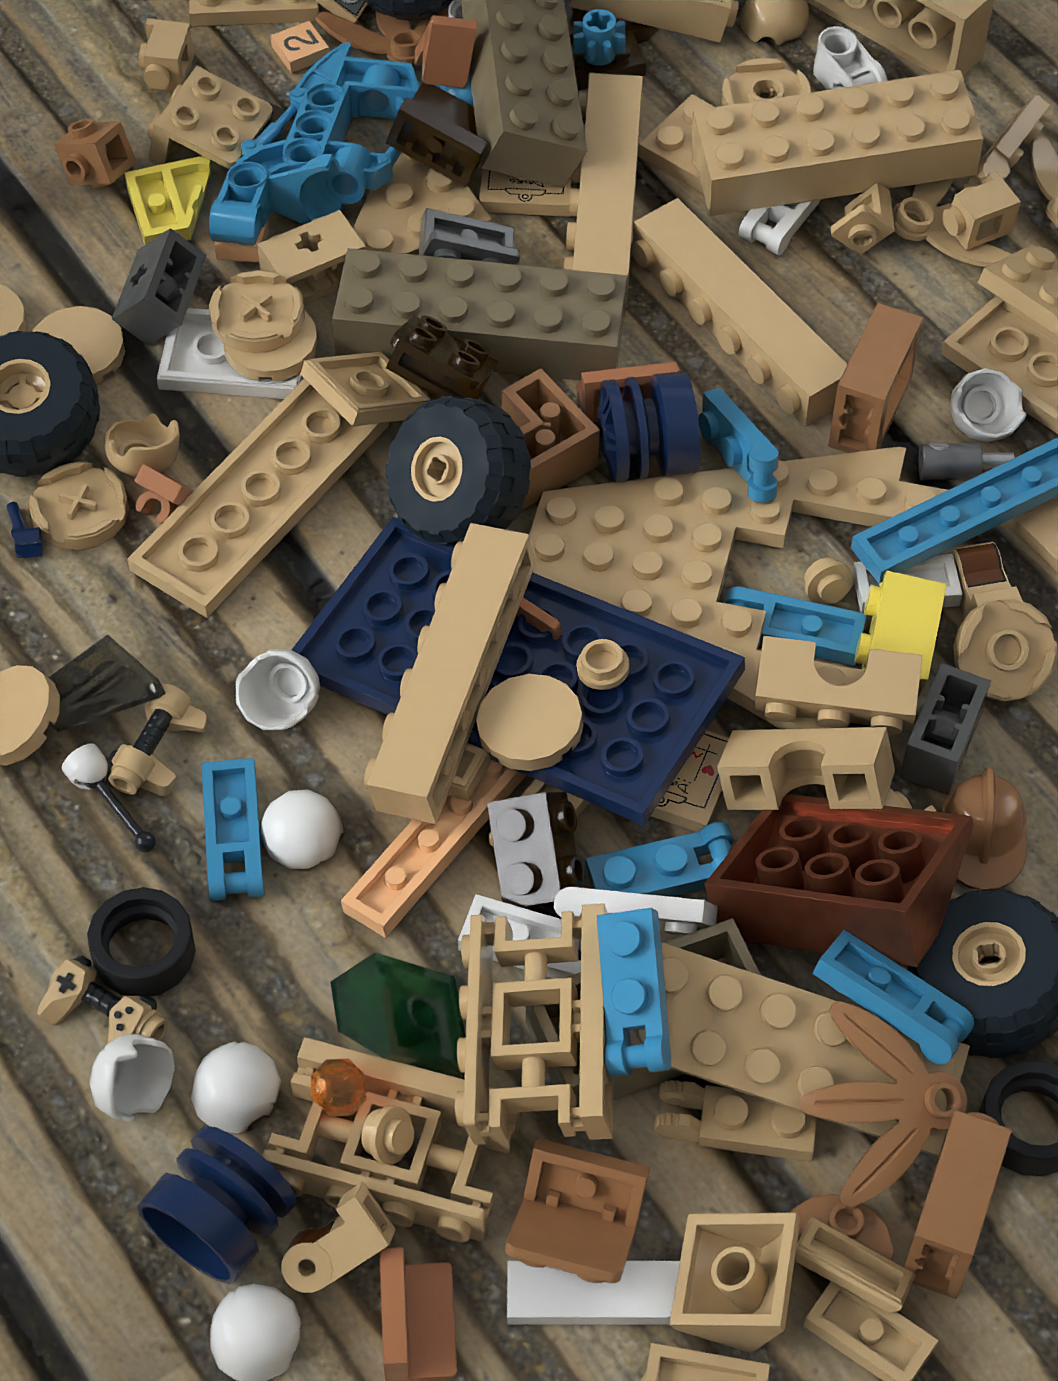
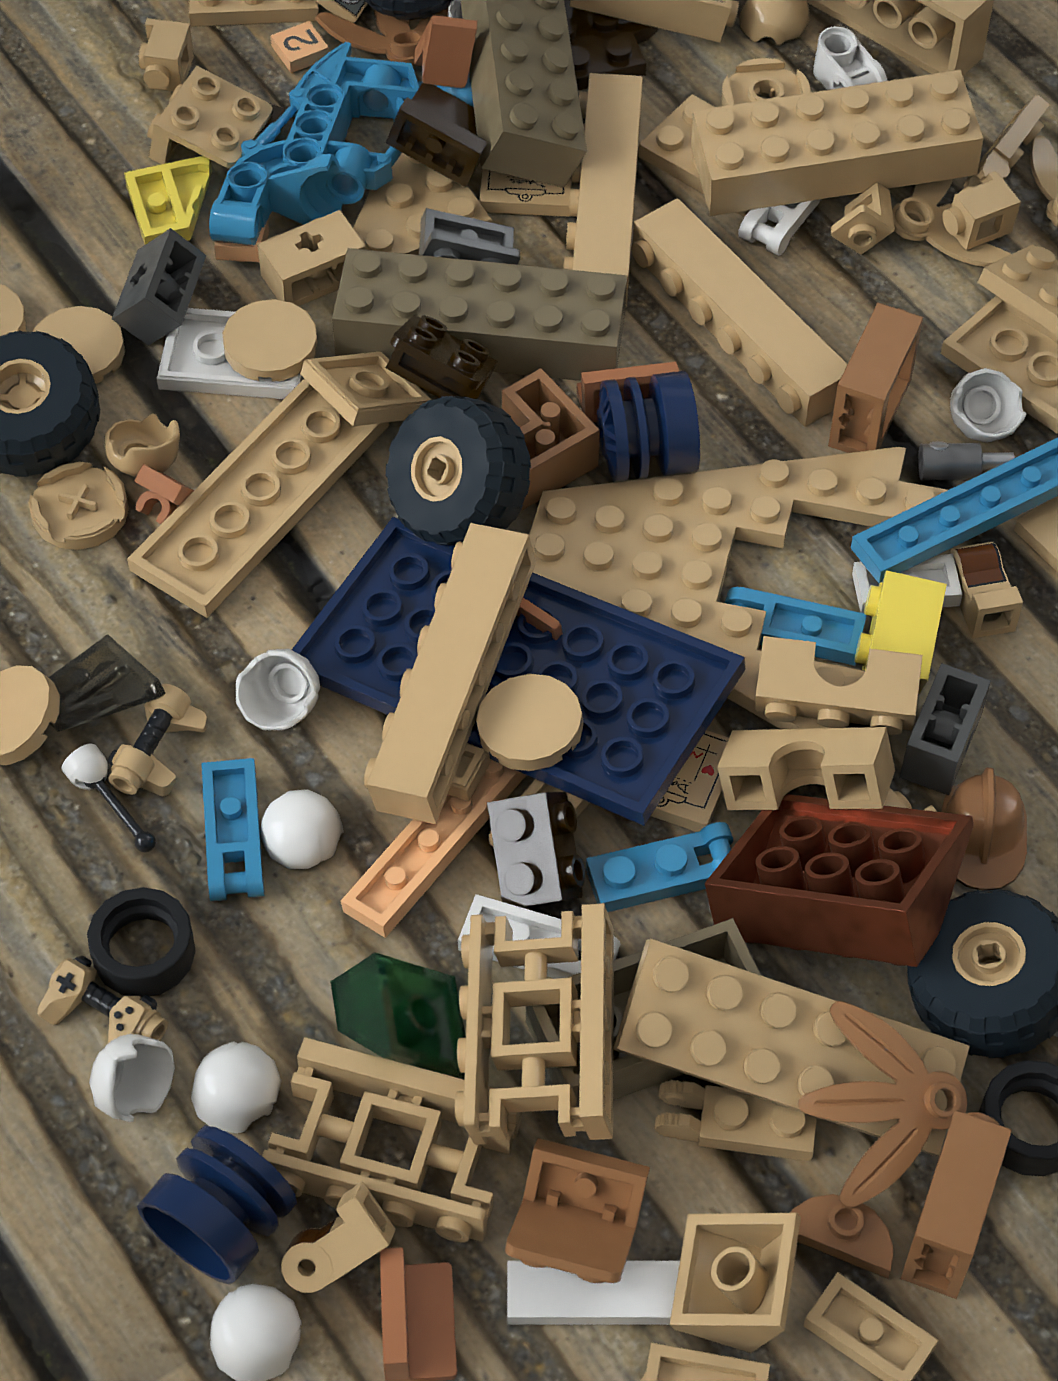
dark blue hand [6,502,43,558] -> none
medium nougat brick [54,118,137,188] -> none
tan tile [209,270,305,353] -> none
clear orange tile [311,1058,367,1117] -> none
tan plate [361,1105,414,1165] -> none
white plate [554,887,718,935] -> none
dark azure gear [573,9,625,65] -> none
tan plate [577,639,630,690] -> none
dark azure plate [596,908,671,1077] -> none
dark azure plate [698,388,779,503] -> none
tan tile [795,1218,916,1313] -> none
tan plate [804,557,854,605] -> none
dark azure plate [812,930,974,1064] -> none
tan tile [953,598,1058,701] -> none

